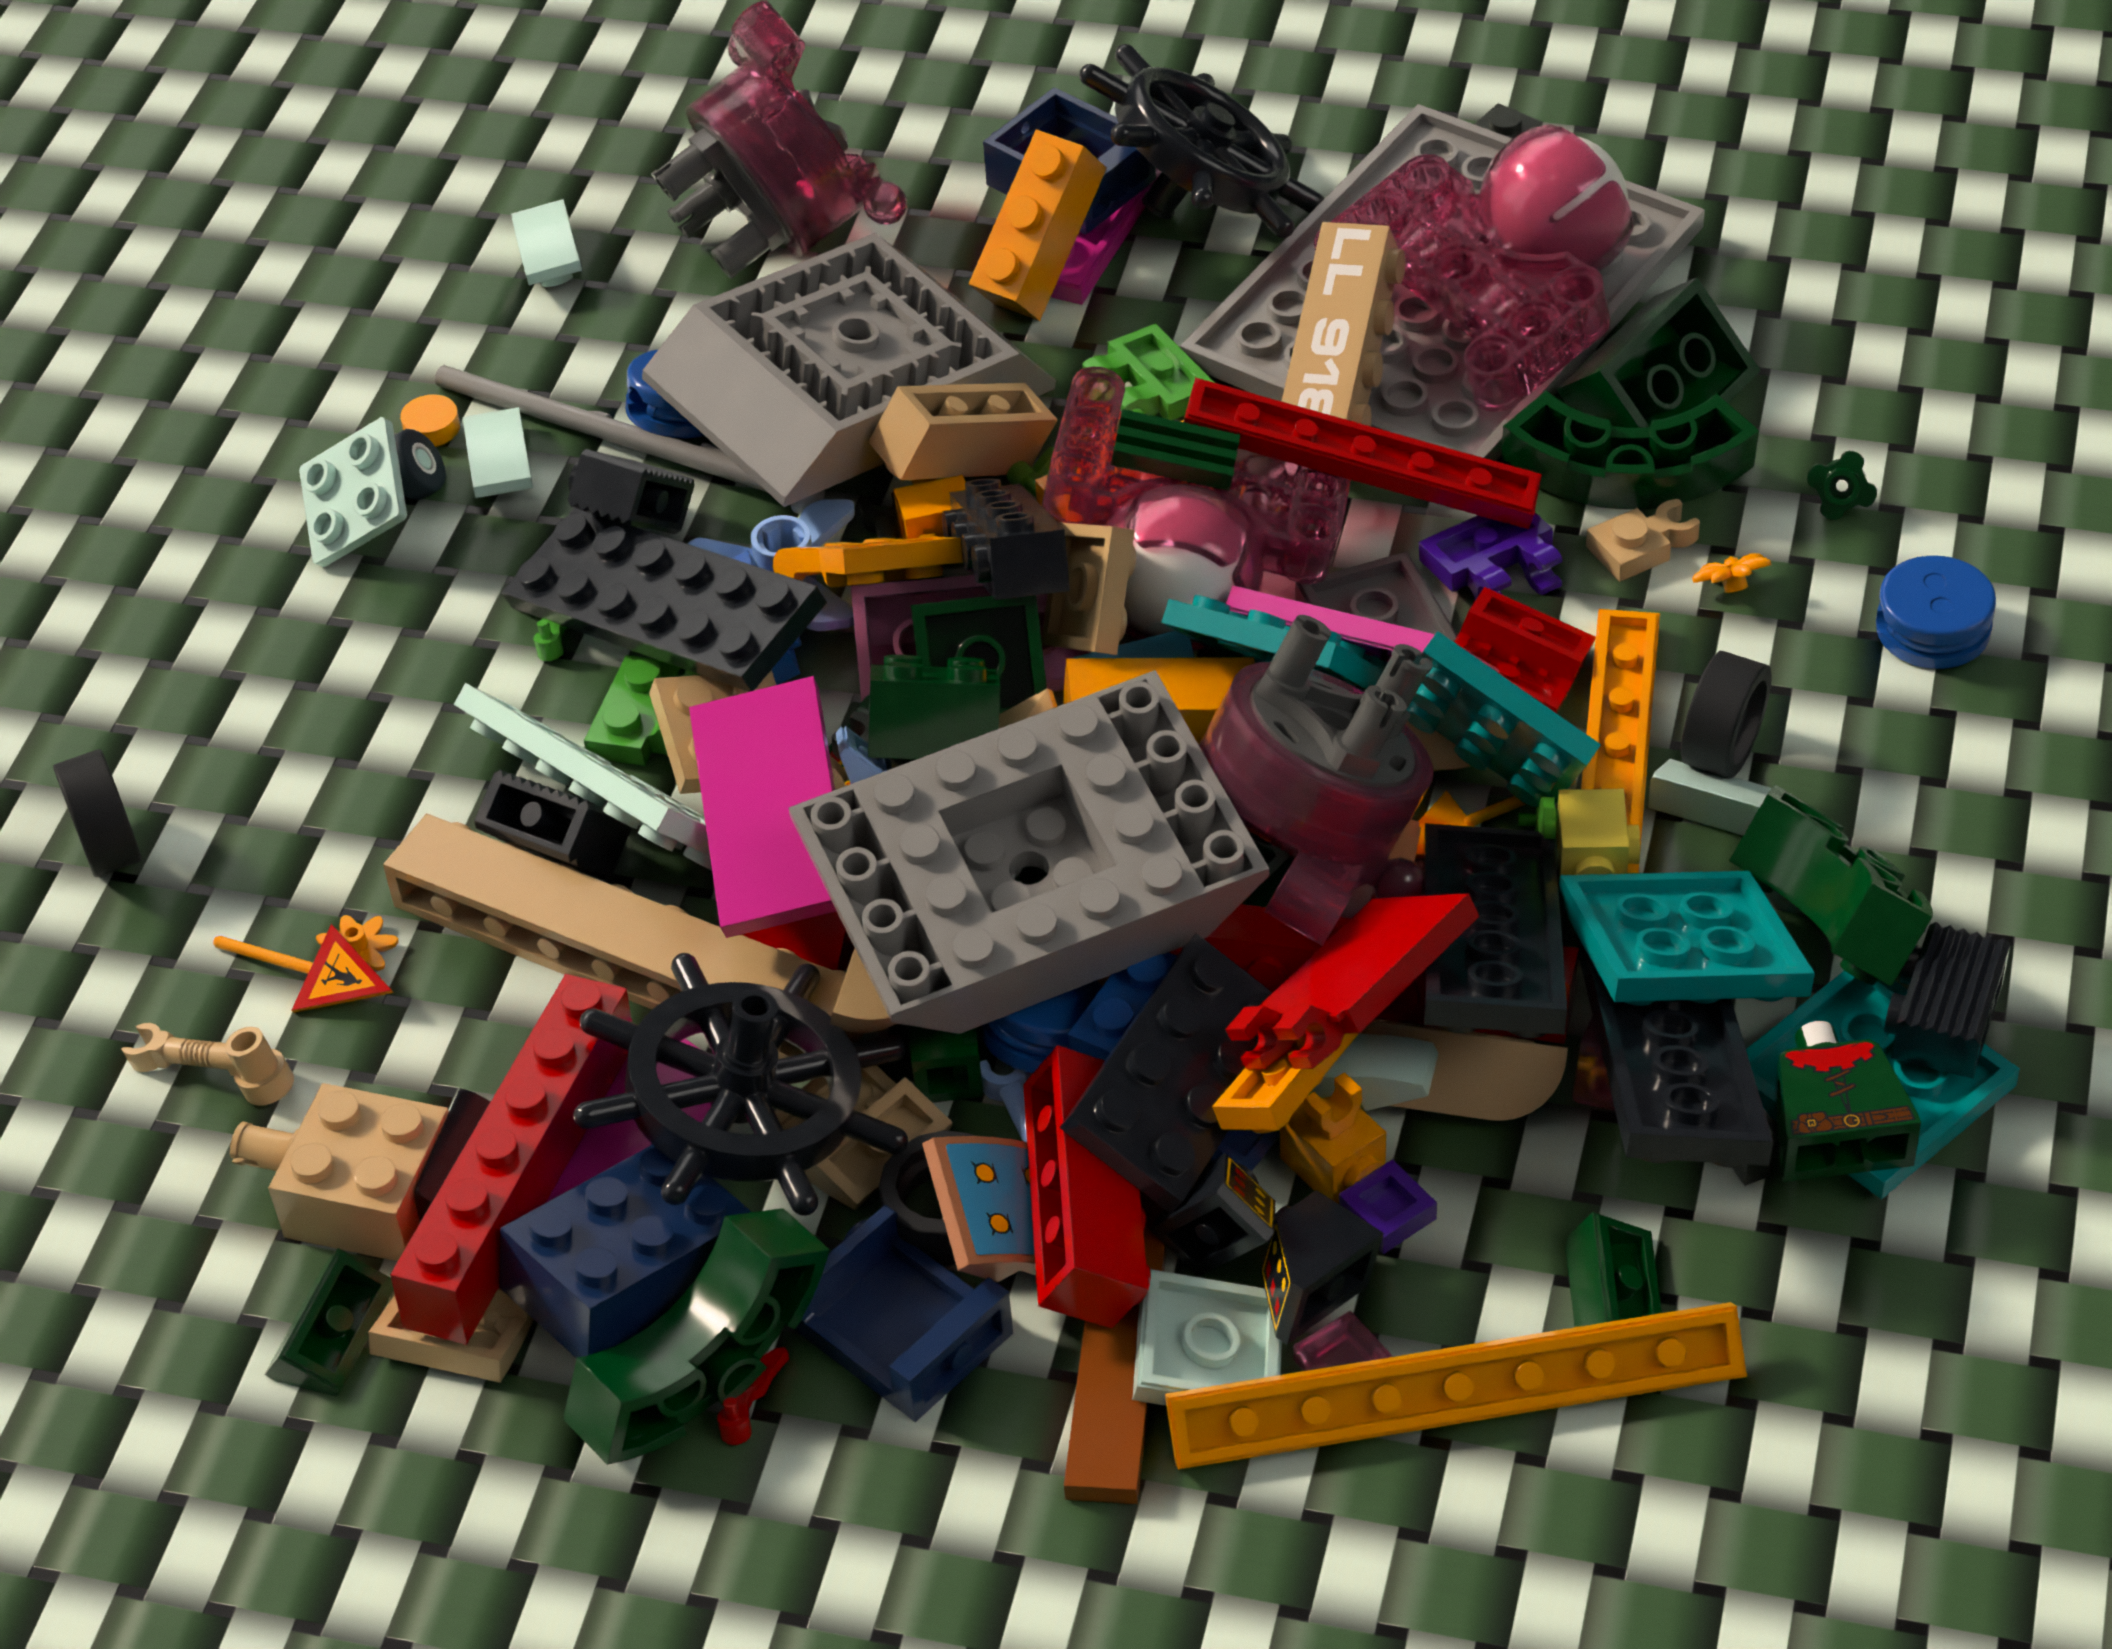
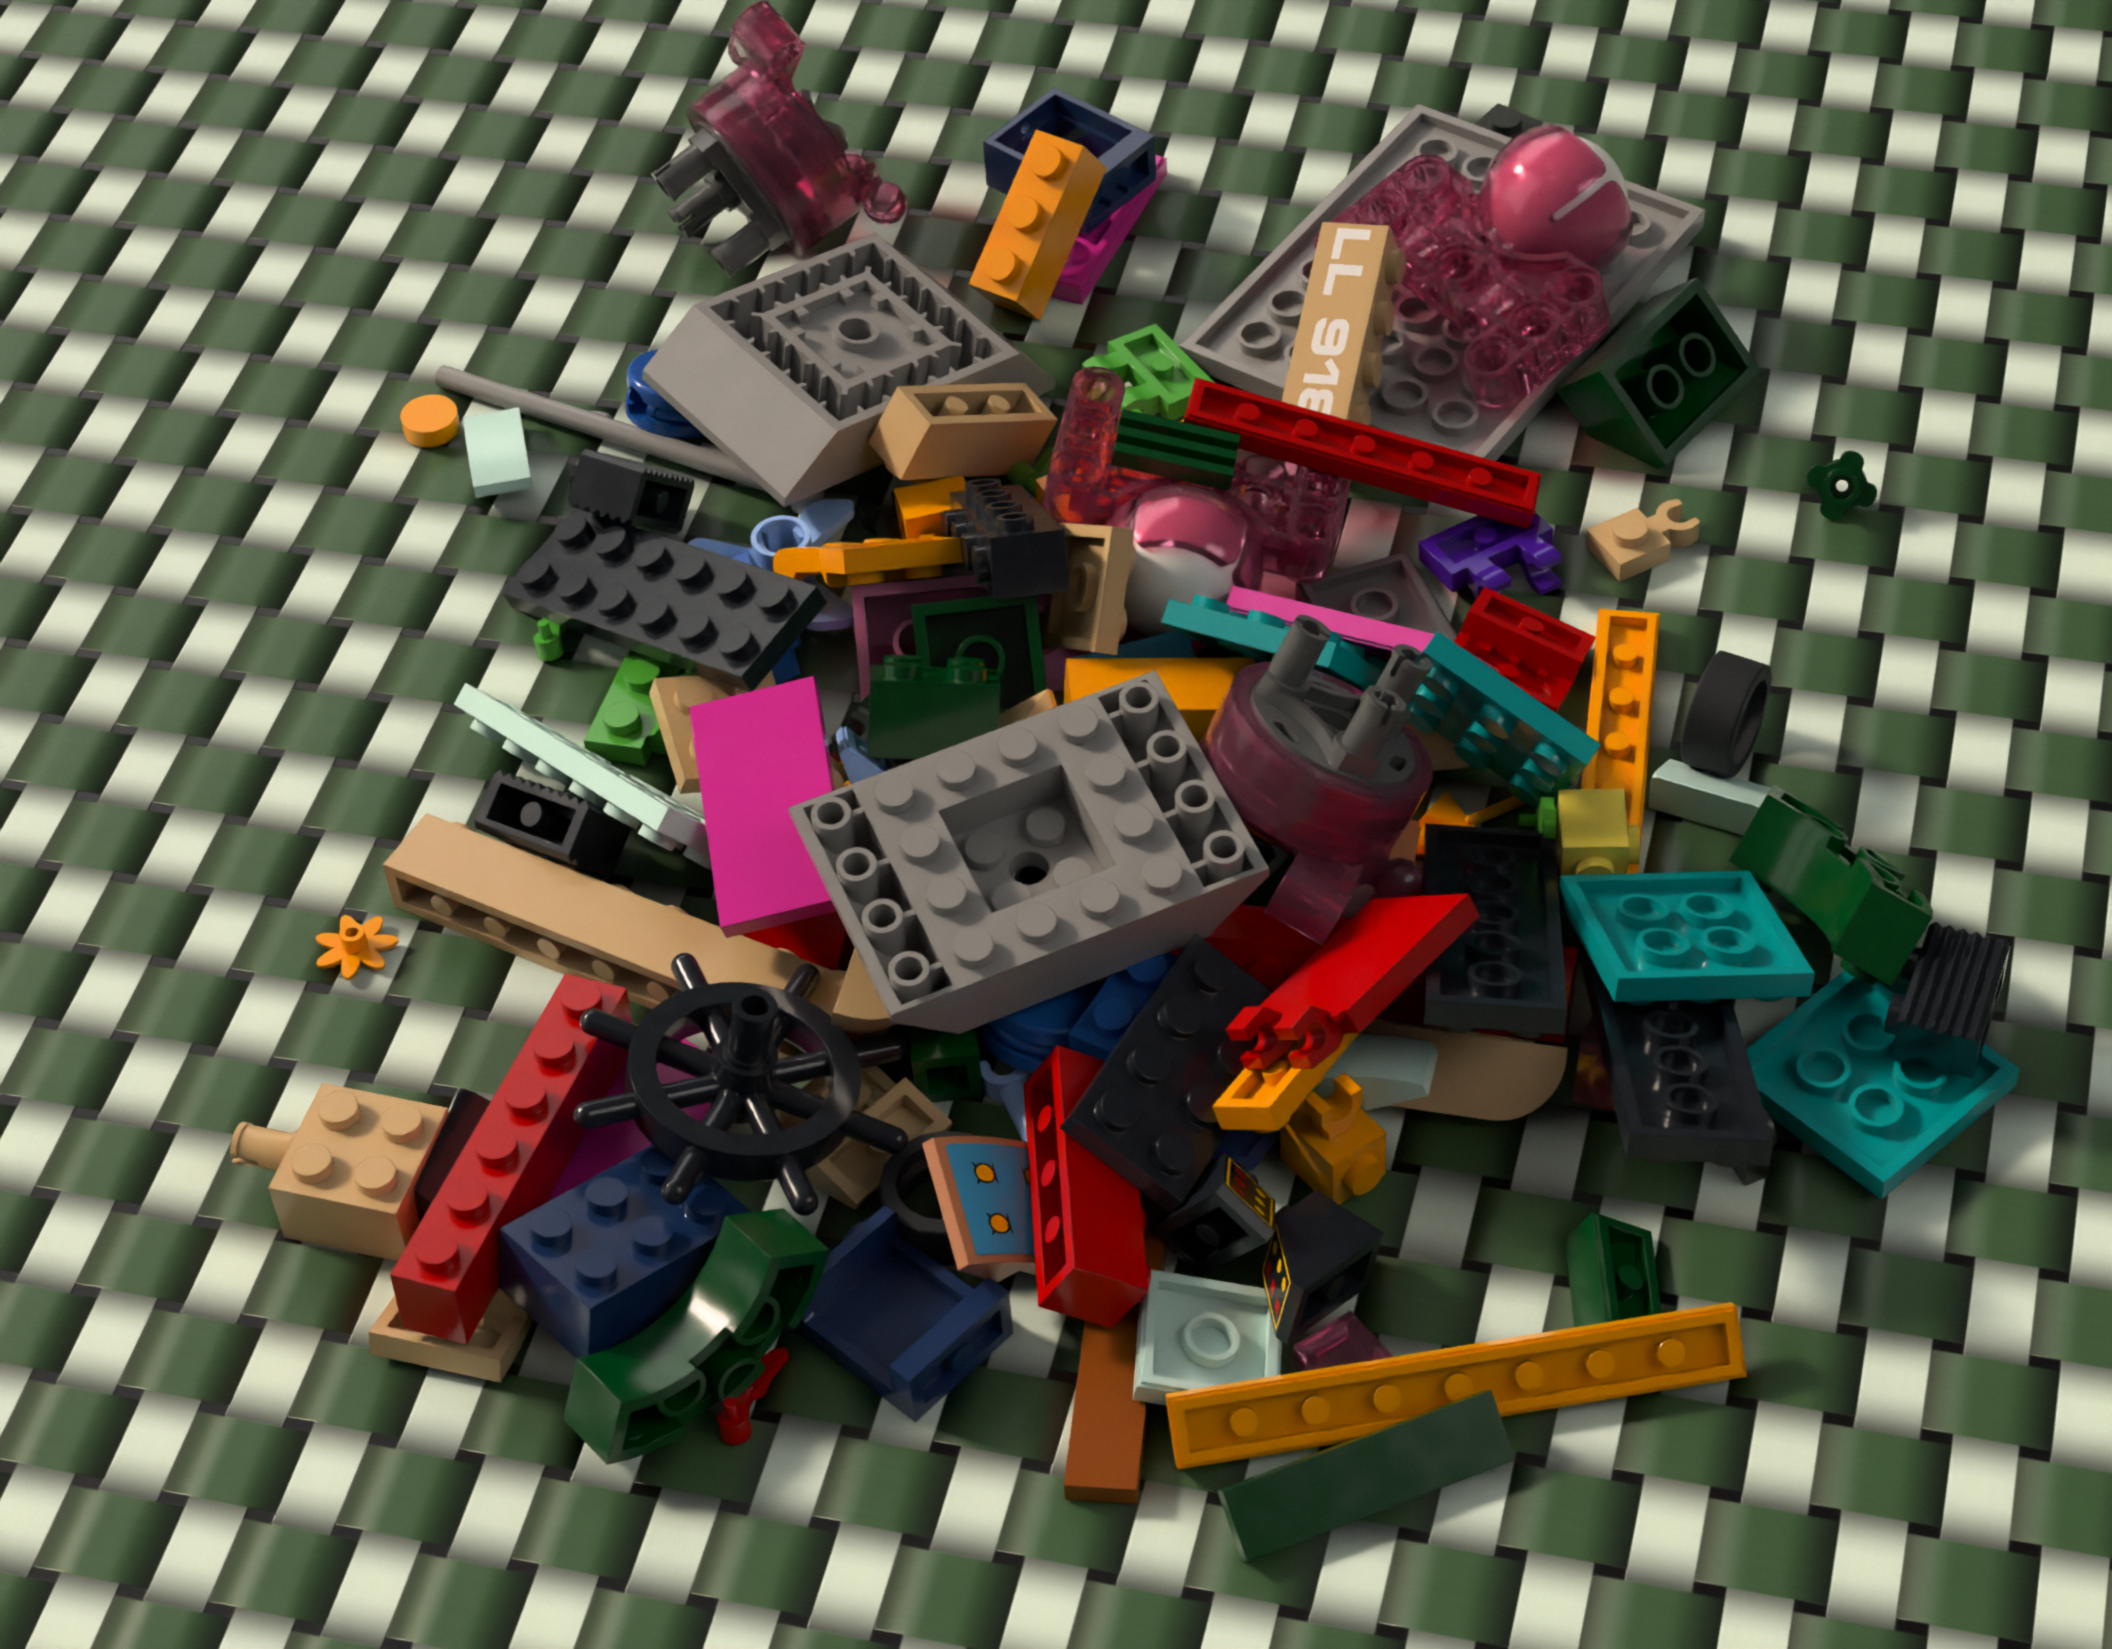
black tyre [53,749,142,877] -> none
tan brick [121,1023,294,1106] -> none
piece [213,924,394,1013] -> none
dark green slope [264,1248,394,1396] -> none
light aqua plate [299,417,446,567] -> none
light aqua slope [511,199,582,287] -> none
black piece [1079,44,1325,238] -> none
dark purple plate [1339,1159,1437,1254] -> none
dark green brick [1502,390,1759,510] -> none
light orange plant [1692,553,1772,593] -> none
dark green torso [1775,1021,1921,1182] -> none
blue head [1876,555,1996,669] -> none
none -> dark green tile [1217,1390,1516,1562]

